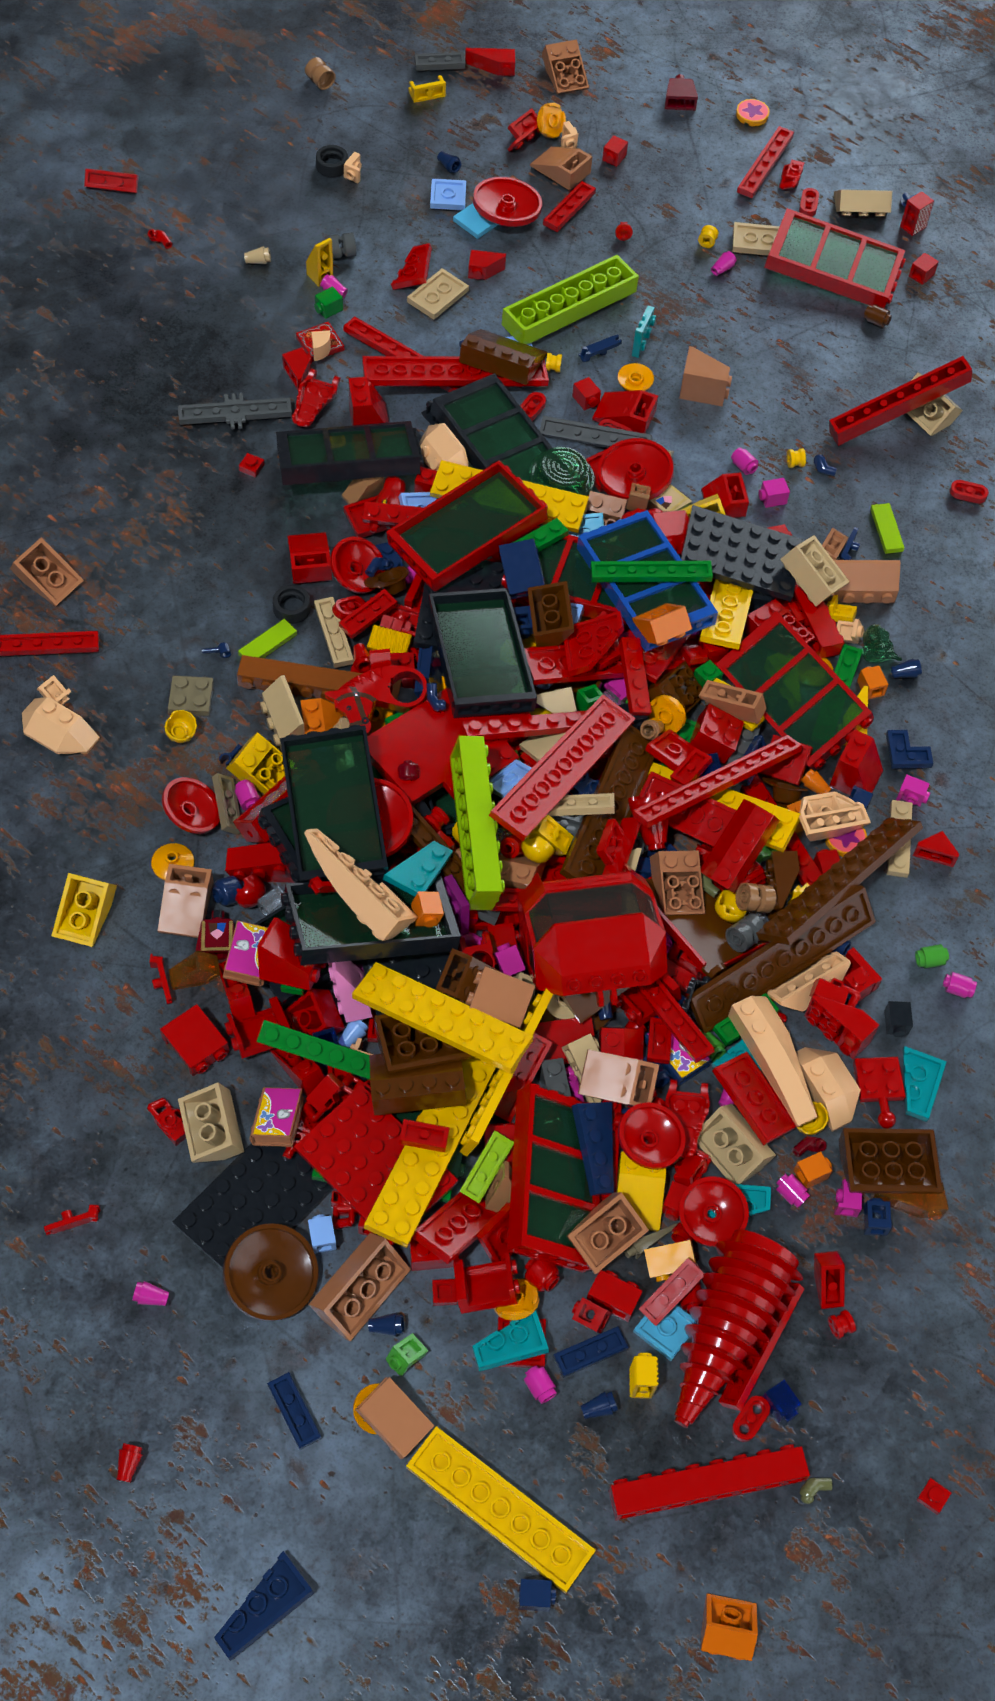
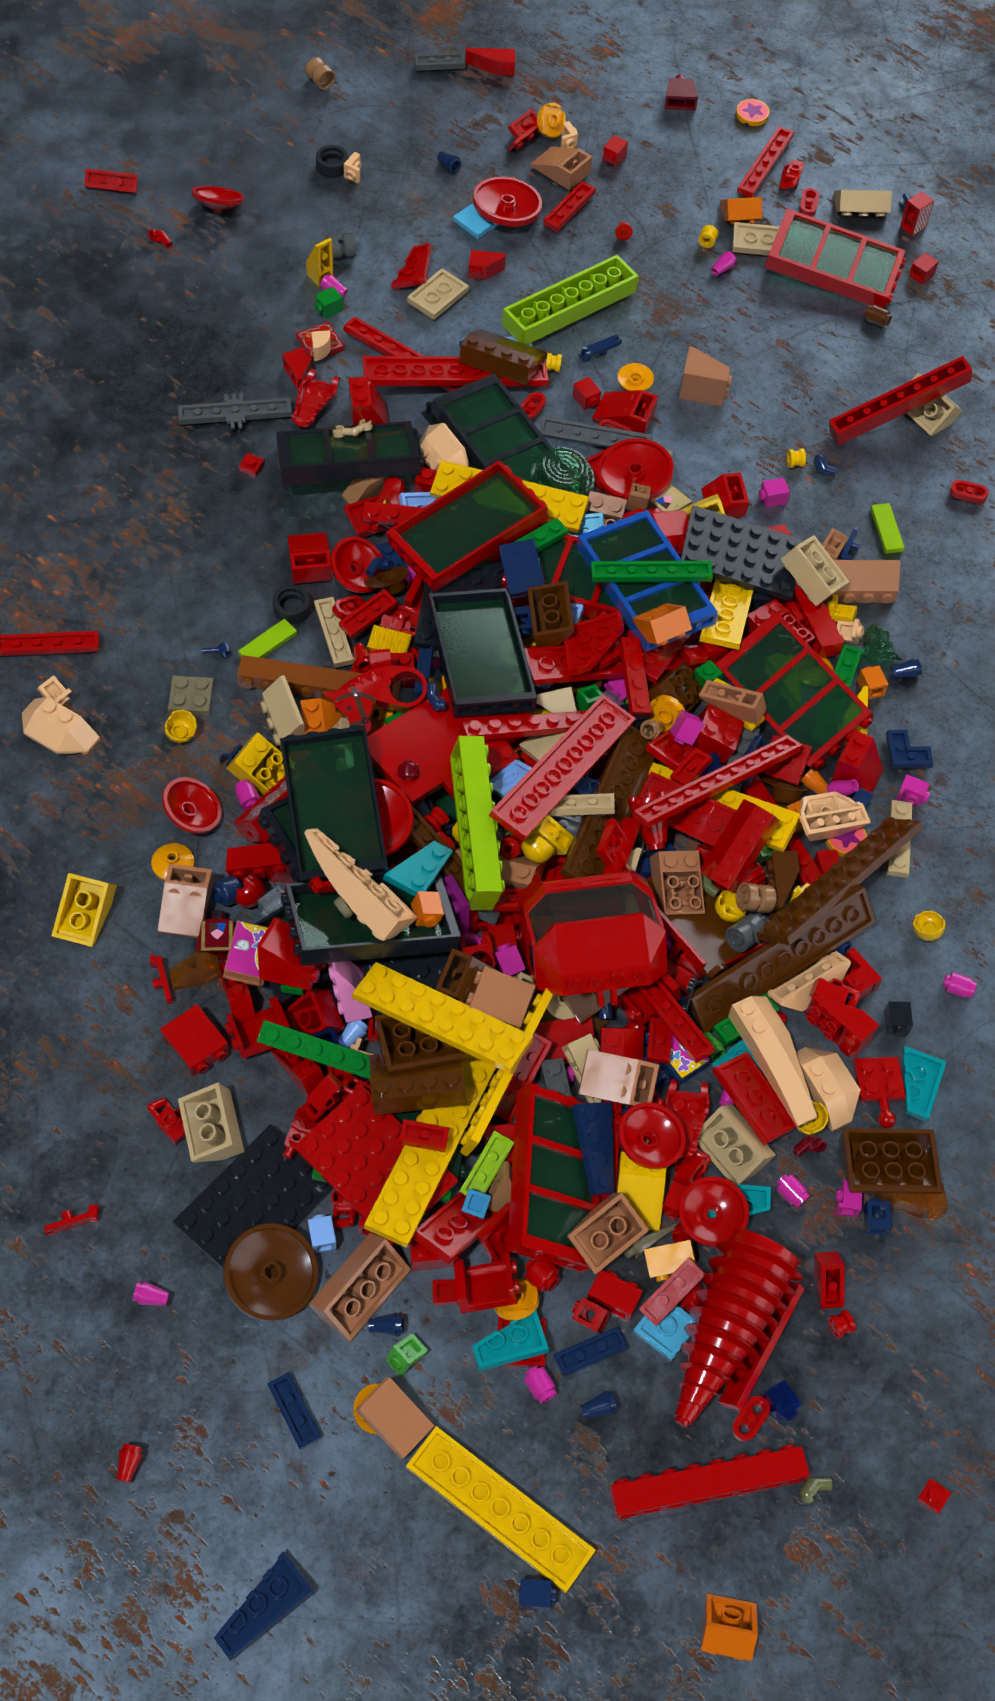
nougat slope [10,537,84,607] -> none
dark tan plate [212,773,240,835] -> none
tan cone [244,246,271,264] -> none
piece [250,1087,305,1147] -> none
yellow hinge [408,75,446,103] -> none
light blue plate [430,179,466,210] -> none
nougat slope [542,40,589,94] -> none
dark pink arm [567,1075,585,1103] -> none
yellow brick [629,1353,659,1399] -> none
teal wing [632,306,656,358] -> none
dark pink brick [731,448,758,475] -> none
orange brick [793,1152,832,1189] -> none
red slope [913,831,959,867] -> none
bright green brick [915,944,949,969] -> none
none -> red dish [191,186,244,212]
none -> tan arm [333,419,372,438]
none -> dark tan tile [333,896,353,919]
none -> dark azure plate [461,1189,491,1219]
none -> dark pink brick [670,709,704,746]
none -> orange slope [720,197,762,224]
none -> dark pink cone [827,779,859,796]
none -> yellow hair [913,911,946,941]

